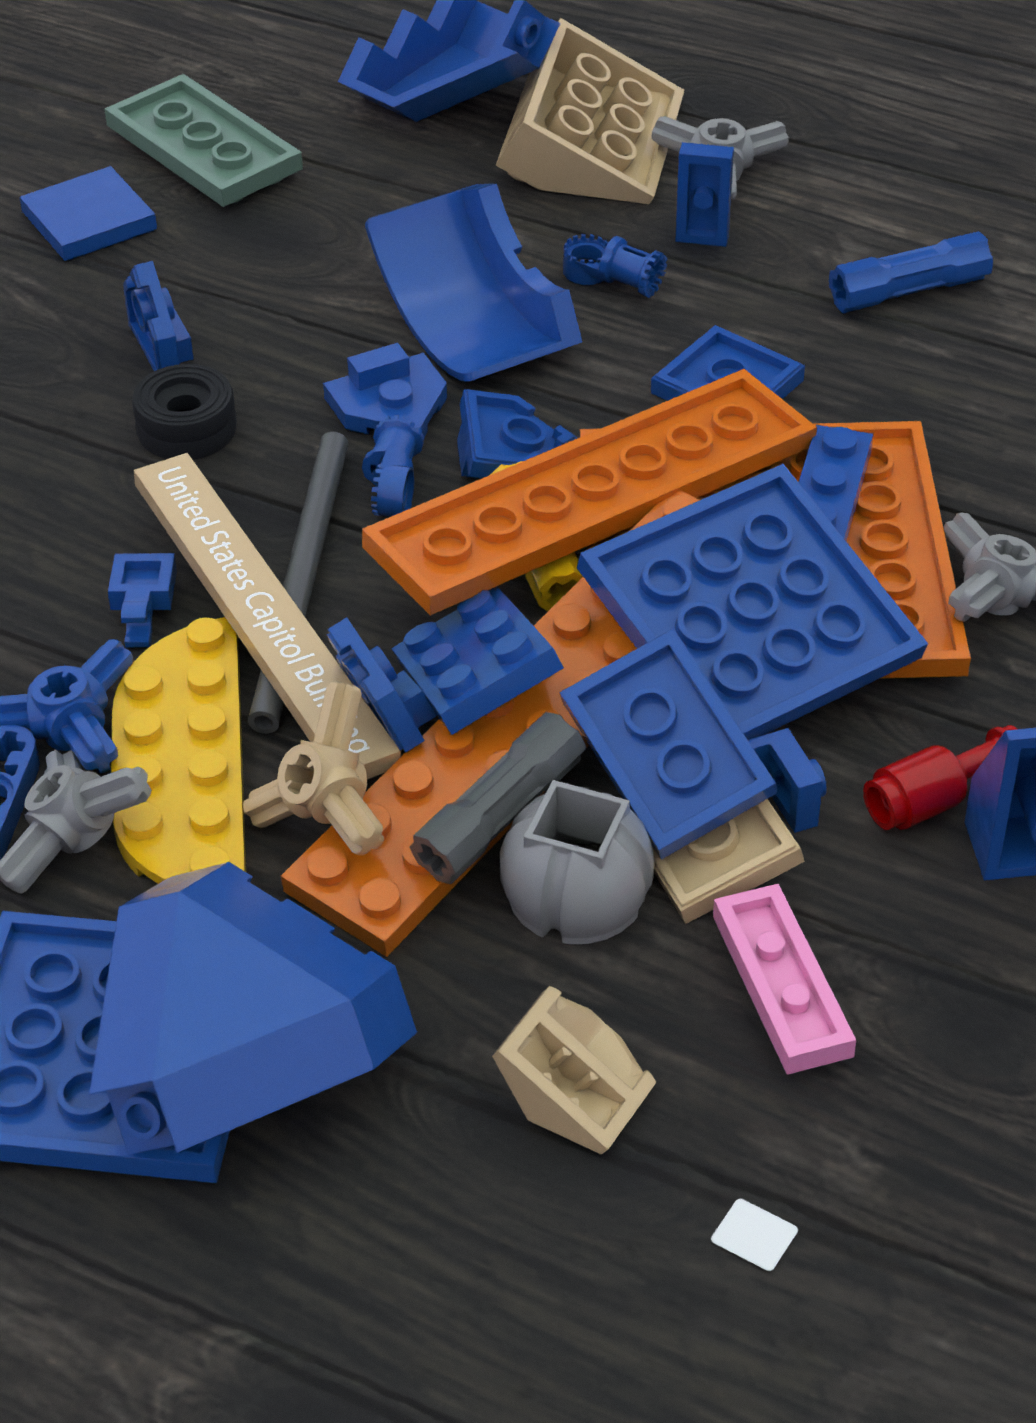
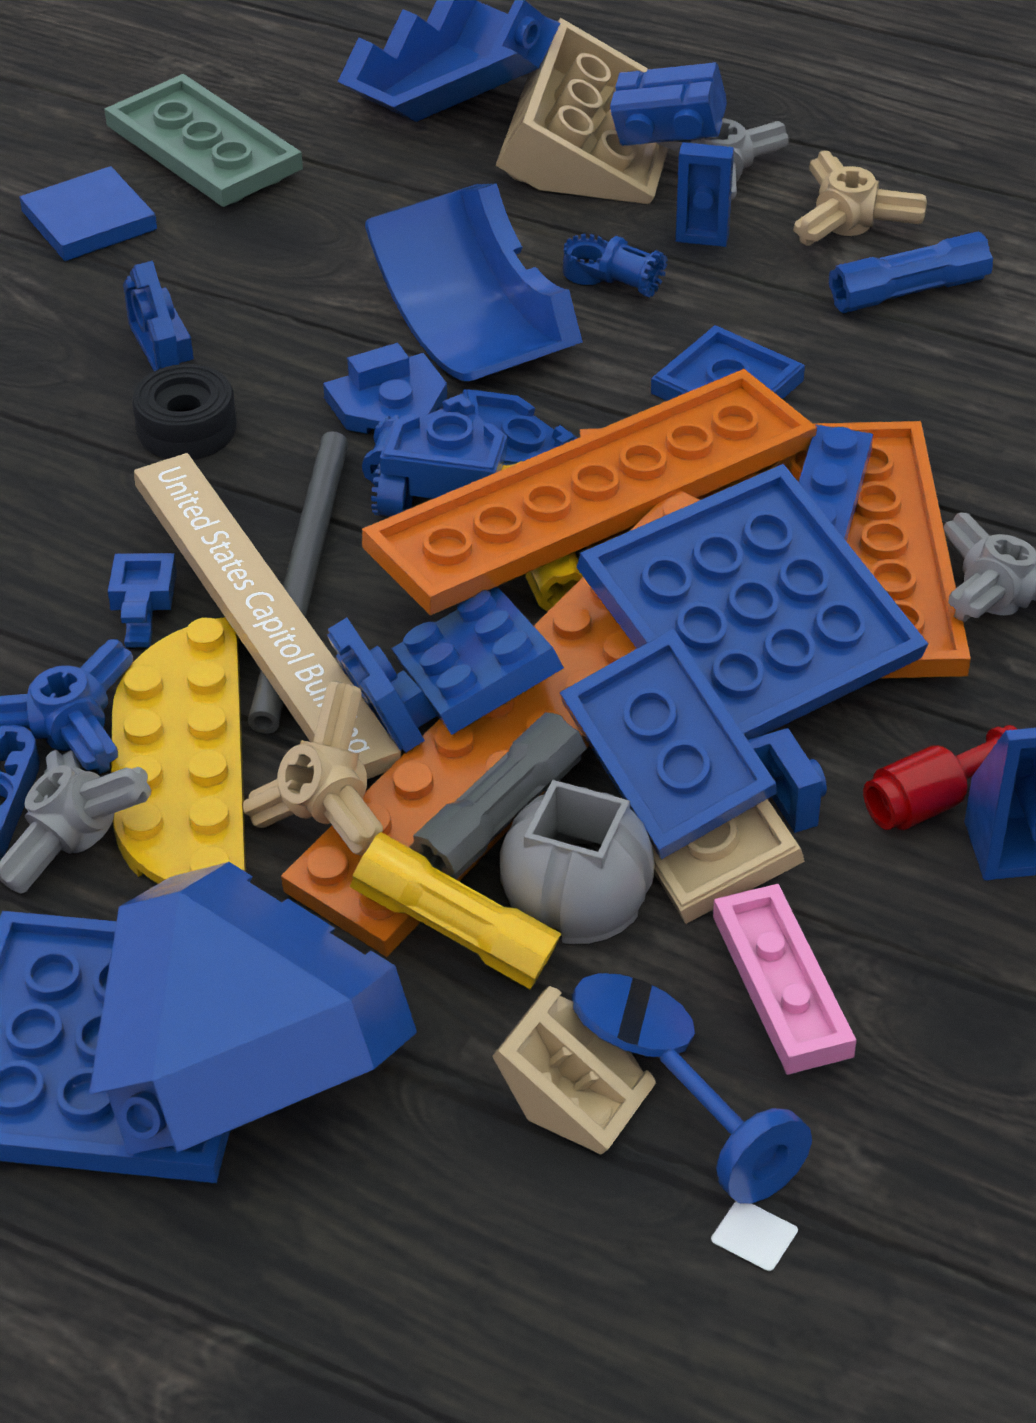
none -> yellow axle [349,832,561,989]
none -> blue plate [380,394,507,499]
none -> blue piece [572,973,812,1204]
none -> blue brick [610,62,727,146]
none -> tan bush [794,151,927,246]

